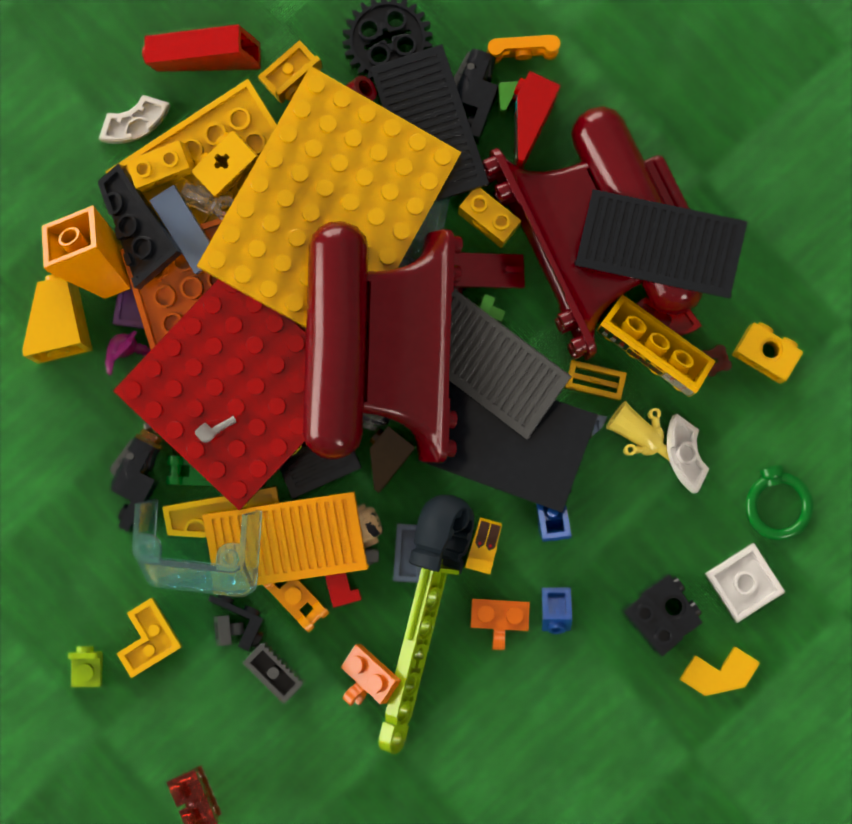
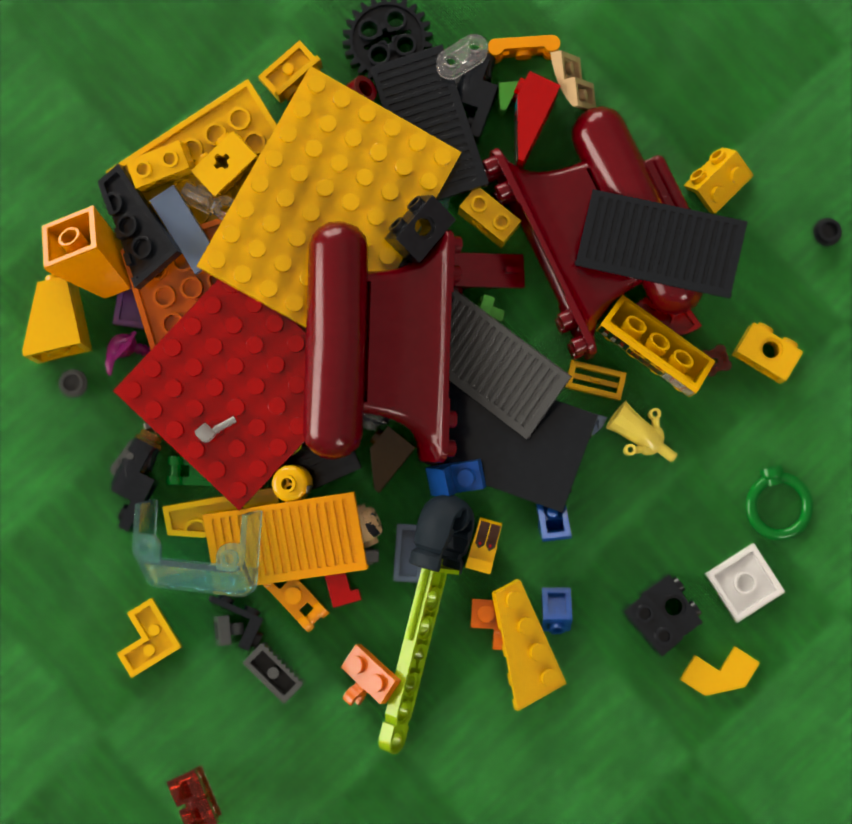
lime bracket [68,646,103,687] -> none
white tile [99,95,171,144] -> none
red slope [142,24,260,72] -> none
white tile [667,414,709,494] -> none
none -> dark grey plate [59,369,88,398]
none -> yellow head [272,465,313,502]
none -> black brick [384,195,456,263]
none -> blue slope [425,459,486,497]
none -> clear plate [436,34,488,80]
none -> yellow wing [492,579,567,711]
none -> tan slope [550,50,596,111]
none -> yellow bracket [684,147,754,214]
none -> black plate [813,218,842,246]

